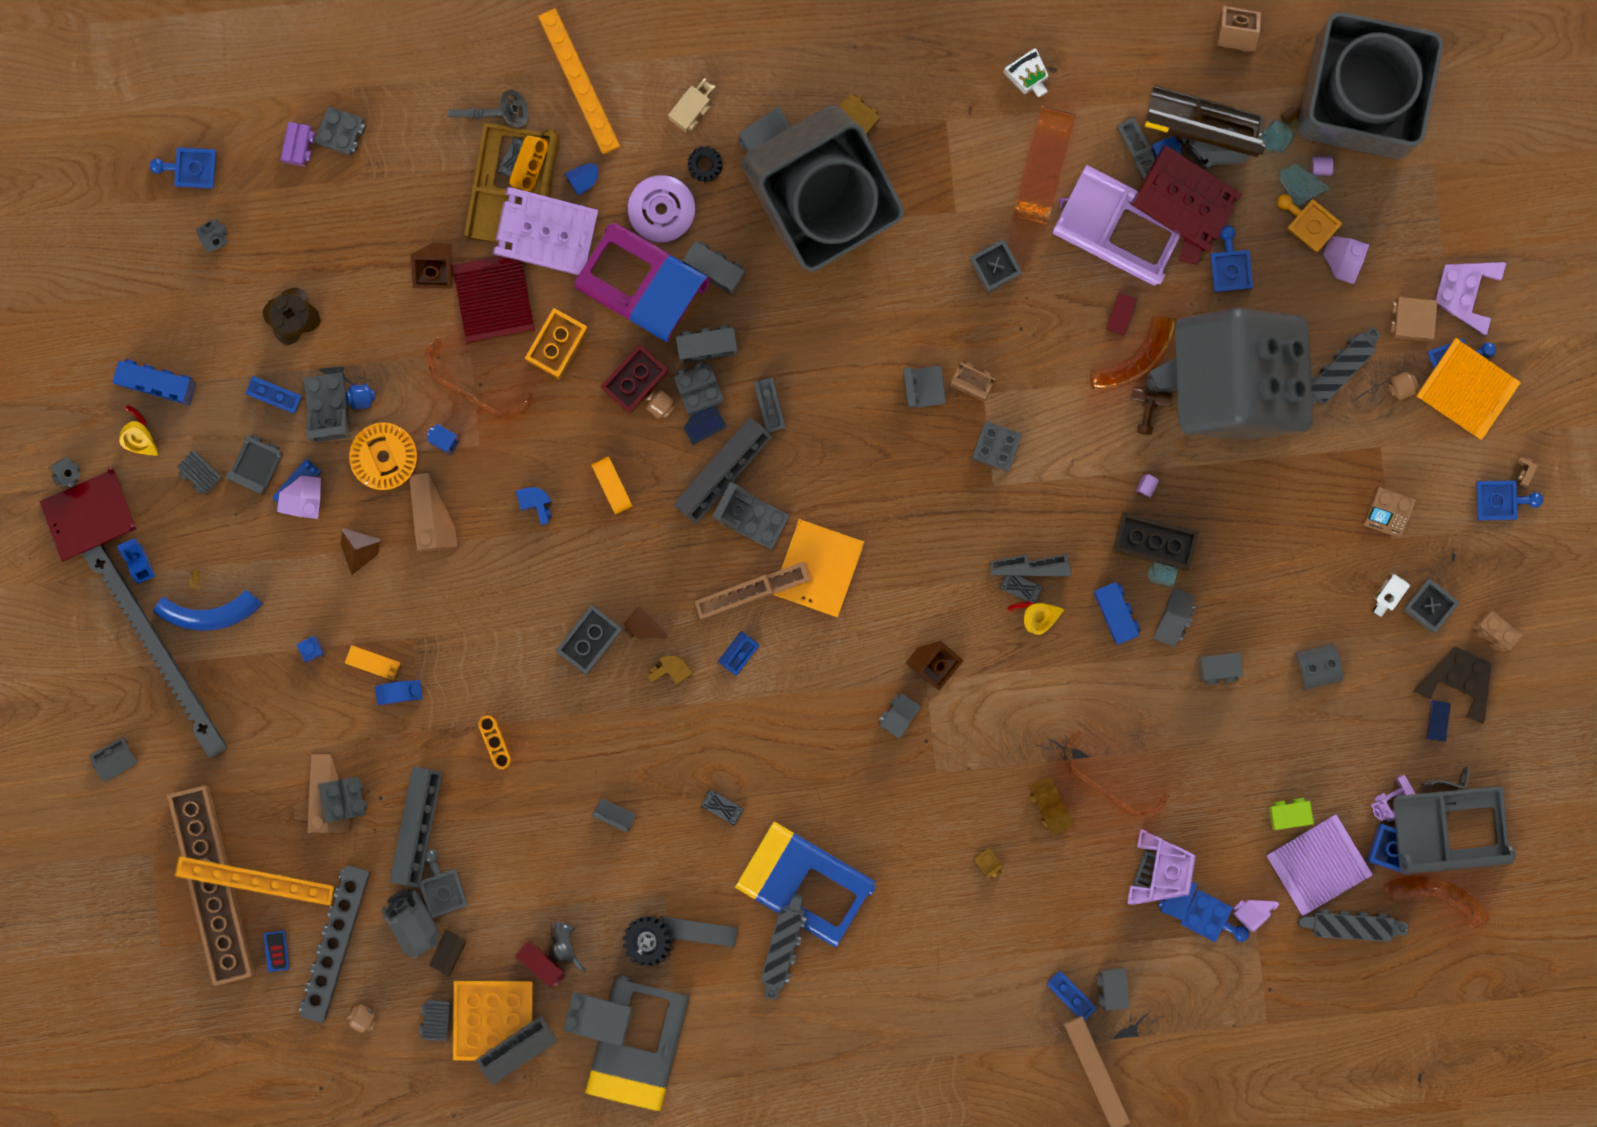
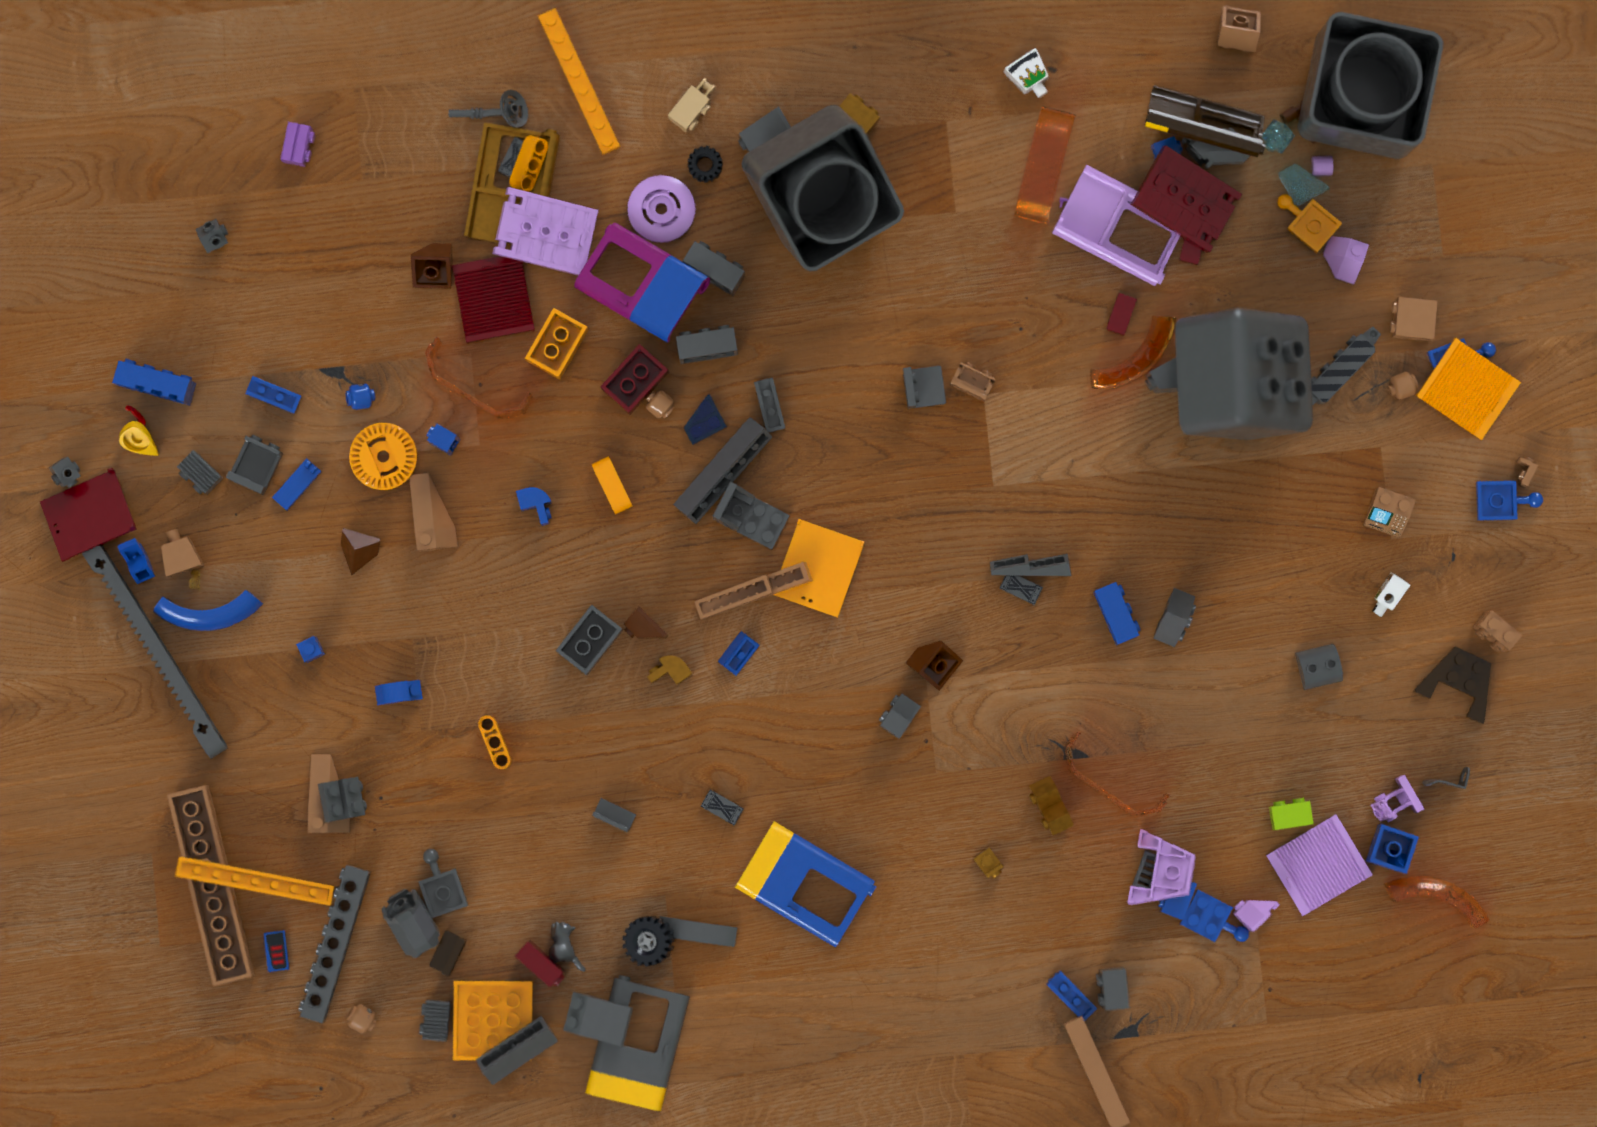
dark grey panel [89,737,138,781] -> none
blue plate [149,148,217,189] -> none
dark brown brick [263,287,321,346] -> none
lavender slope [277,475,321,519] -> none
dark grey bracket [304,372,351,443] -> none
dark grey plate [314,106,366,157] -> none
light orange hinge [345,645,401,681] -> none
dark grey brick [390,766,443,888] -> none
blue brick [564,163,598,195] -> none
dark grey plate [674,362,725,416] -> none
dark grey hinge [761,893,807,1000] -> none
dark grey brick [969,239,1022,294] -> none
dark grey brick [971,421,1022,473] -> none
yellow piece [1008,602,1065,635] -> none
dark brown brick [1112,513,1199,571] -> none
dark grey slope [1117,117,1156,185] -> none
reddish brown bar [1131,388,1172,435] -> none
lavender brick [1135,474,1159,498] -> none
clear light blue brick [1147,562,1178,588] -> none
dark grey brick [1197,653,1243,685] -> none
blue plate [1210,225,1253,293] -> none
dark grey hinge [1297,909,1408,942] -> none
dark grey piece [1394,786,1516,875] -> none
dark grey brick [1401,578,1460,634] -> none
clear blue slope [1426,700,1451,742] -> none
lavender wing [1435,262,1506,336] -> none
none -> medium nougat torso [161,529,204,578]

